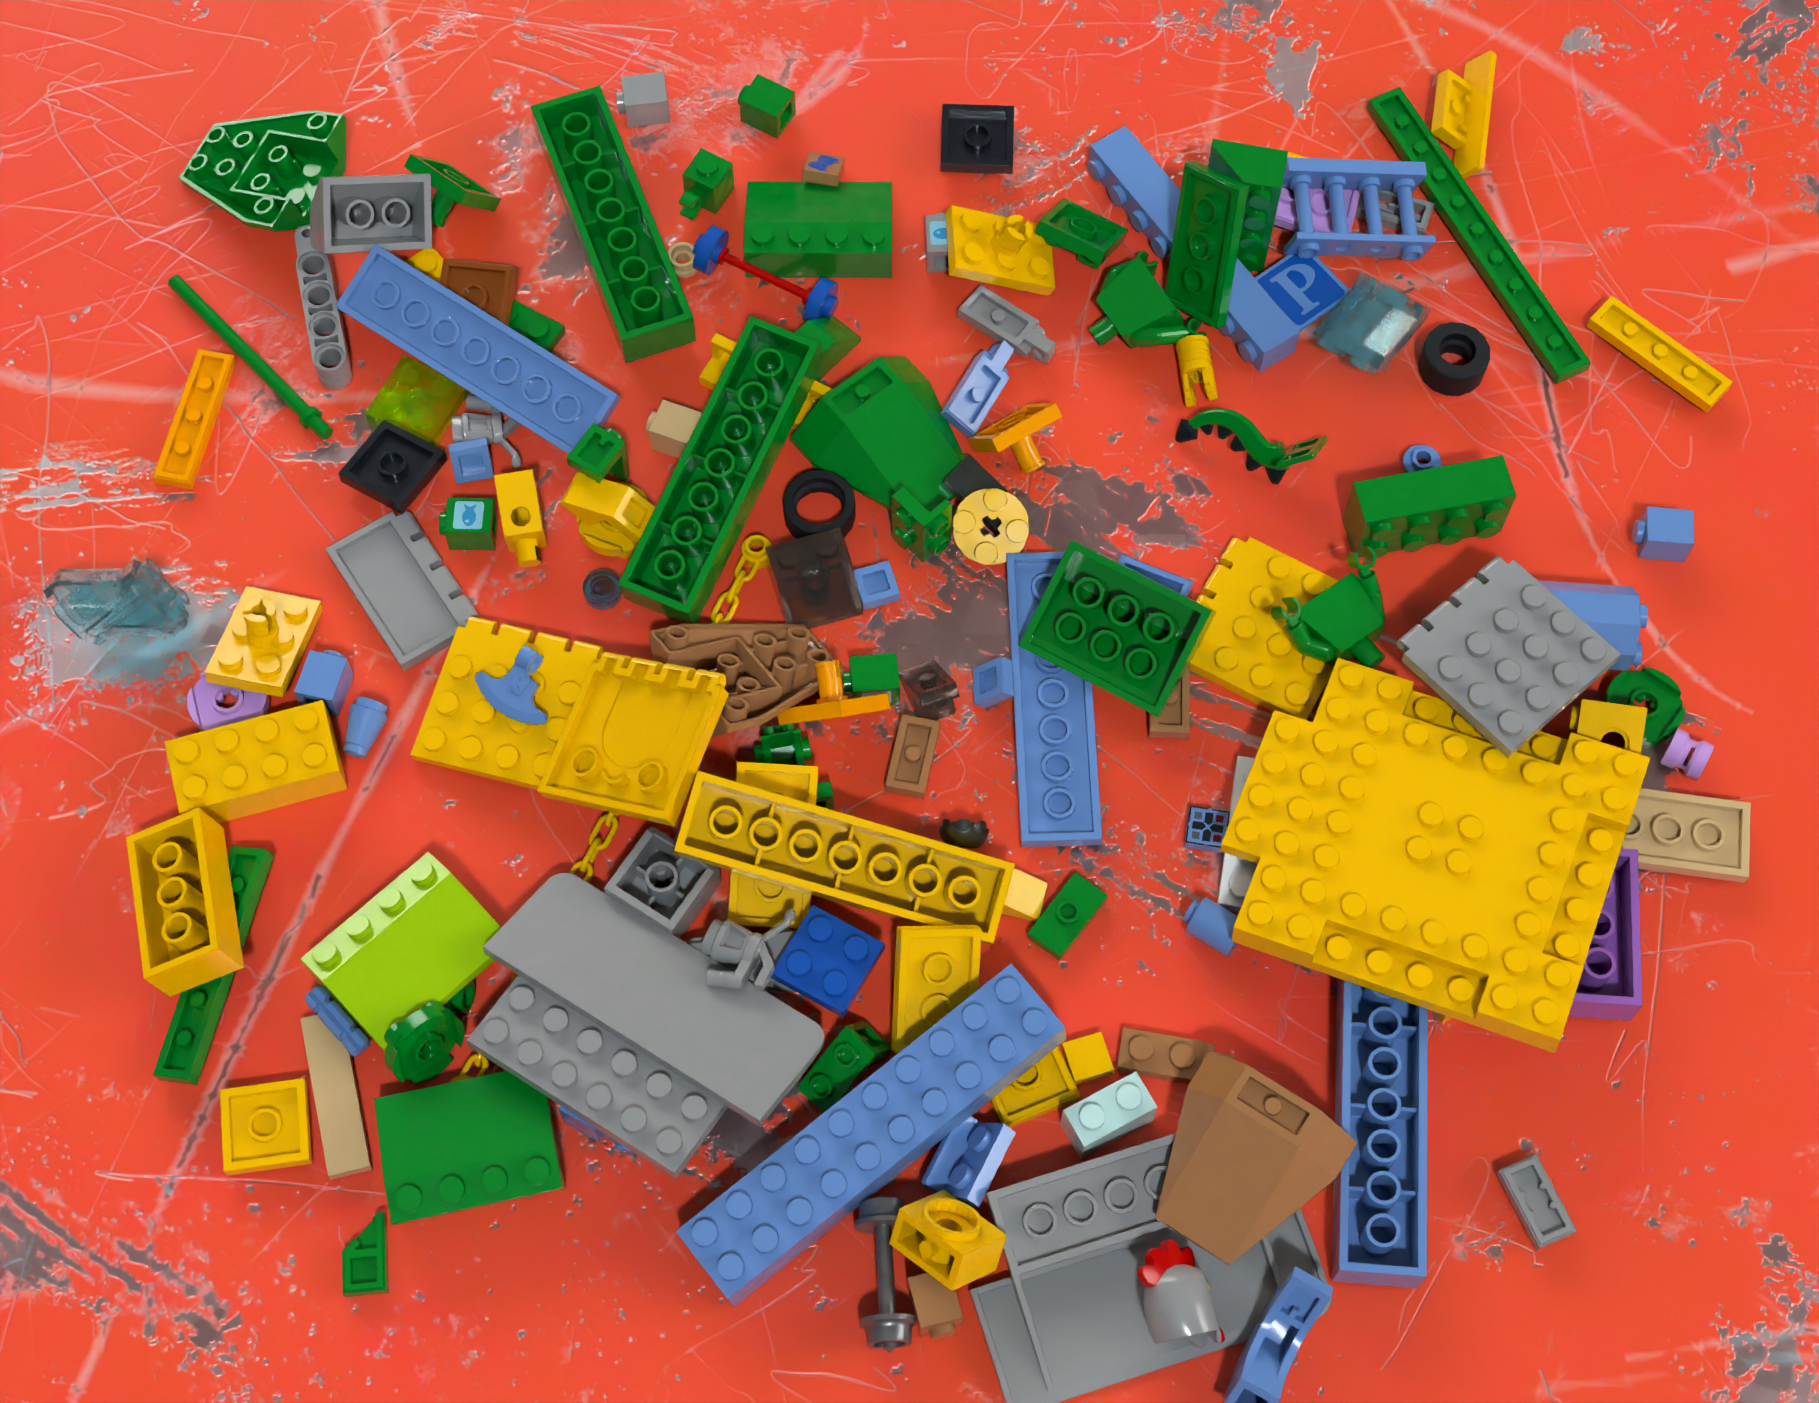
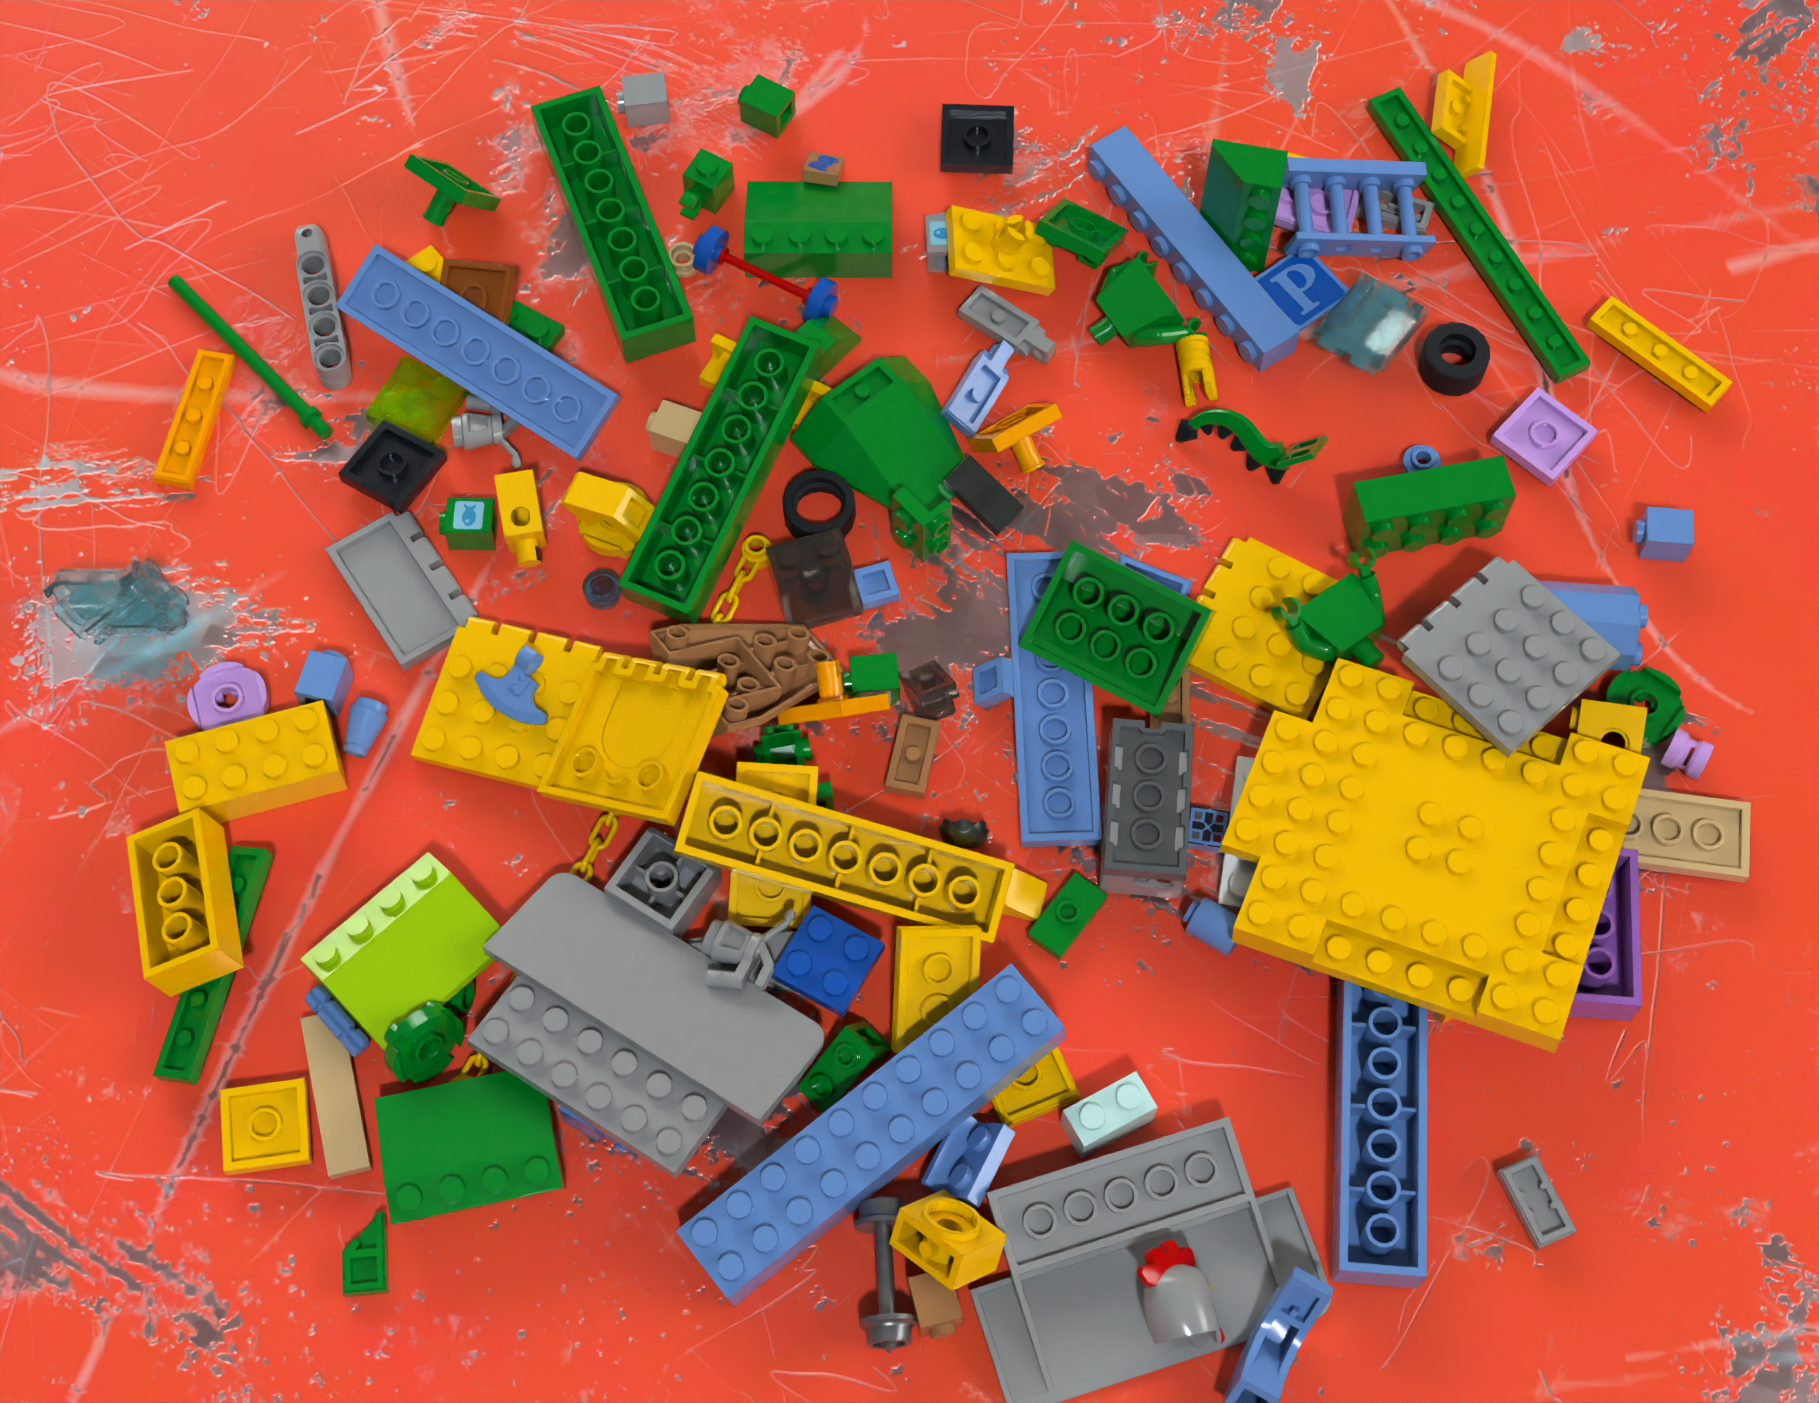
green wedge [179,110,346,232] -> none
yellow plate [205,586,322,698] -> none
light grey slope [310,173,432,254] -> none
medium blue plate [449,438,494,484] -> none
green bracket [566,423,630,484] -> none
yellow plate [953,488,1029,565] -> none
yellow tile [1061,1032,1114,1085] -> none
medium nougat hinge [1116,1027,1236,1084] -> none
medium nougat wedge [1155,1051,1357,1266] -> none
green tile [1165,160,1249,329] -> none
none -> dark grey piece [1100,718,1194,898]
none -> lavender plate [1490,387,1598,487]

